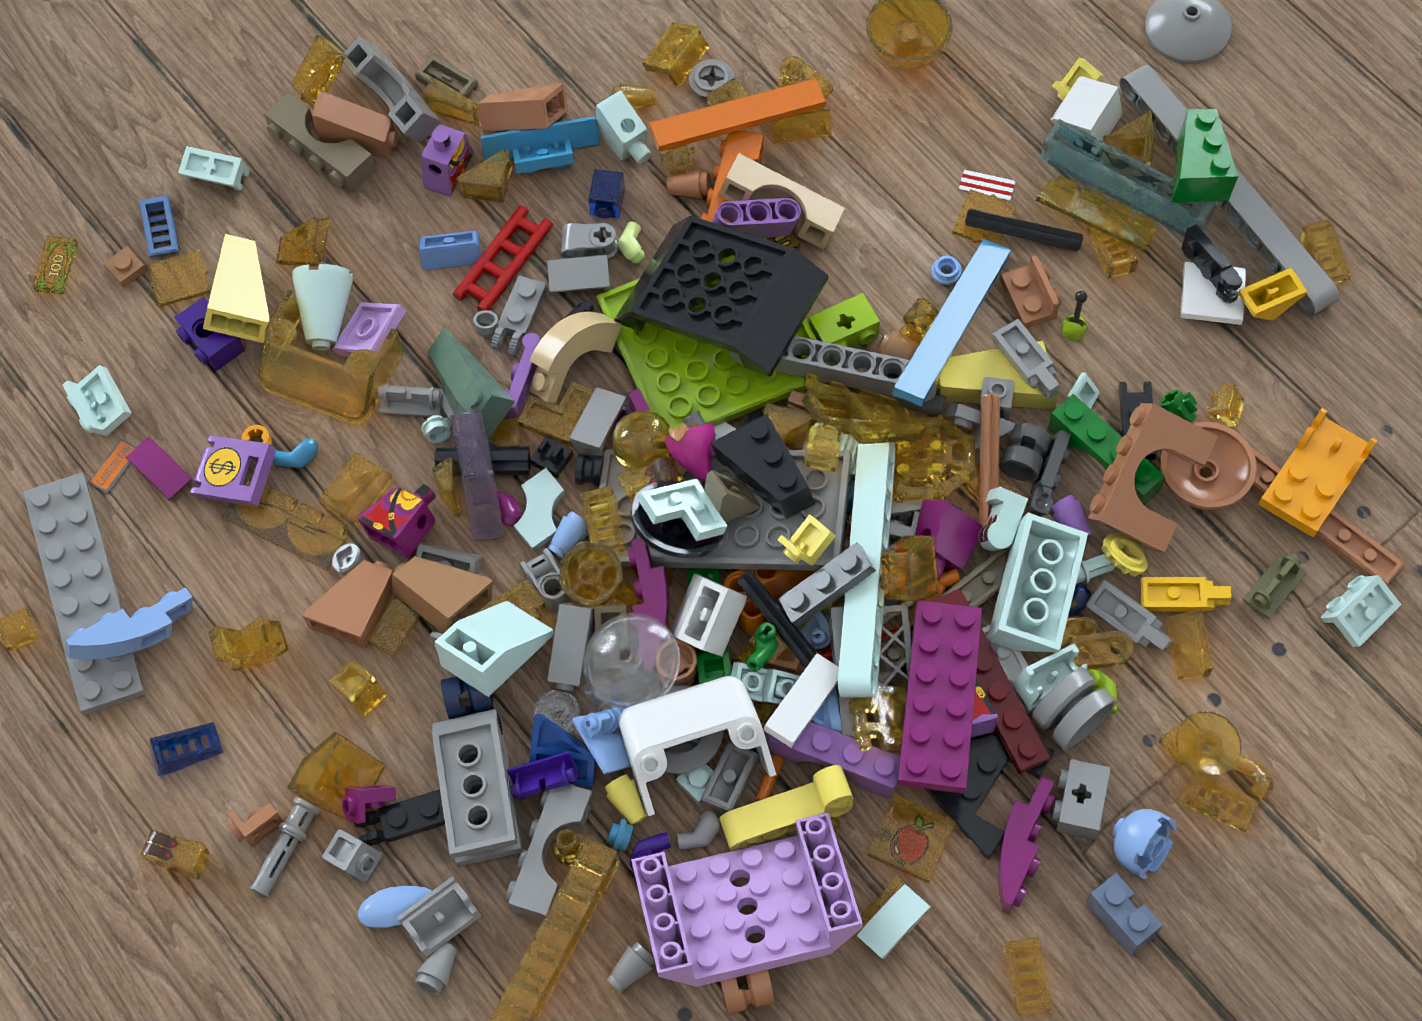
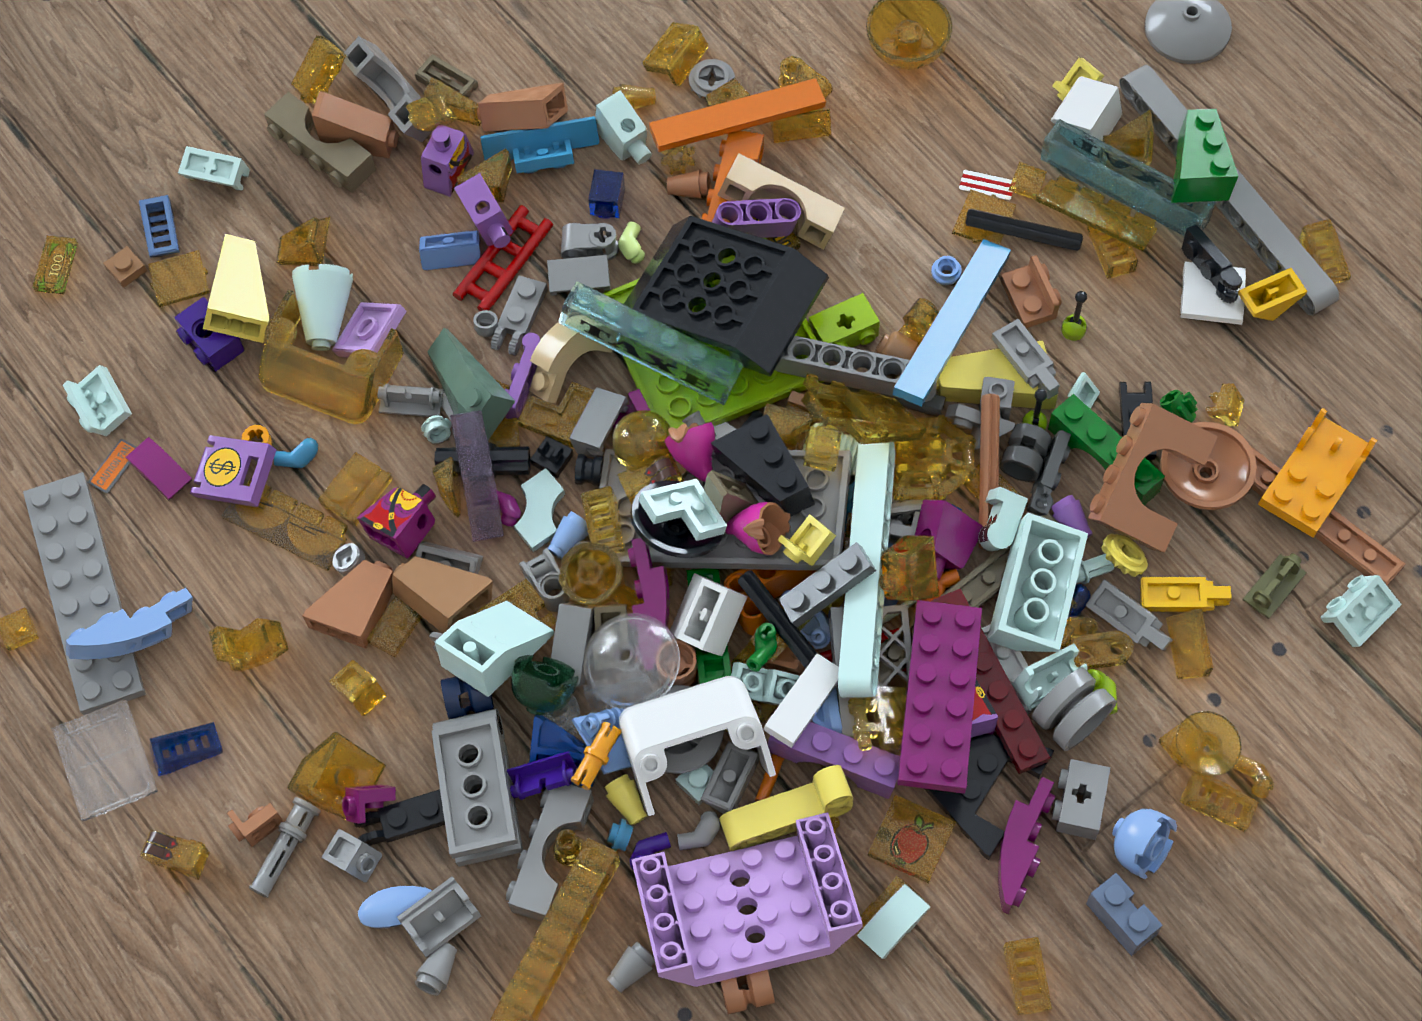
none -> clear piece [52,699,158,822]
none -> clear yellow slope [405,94,458,131]
none -> medium lavender torso [454,173,513,248]
none -> clear green cylinder [511,655,579,715]
none -> clear light blue brick [558,281,743,405]
none -> light orange pin [570,722,622,790]
none -> nougat hat [725,502,791,556]
none -> clear yellow tile [1009,161,1047,200]
none -> hinge [1022,389,1047,431]

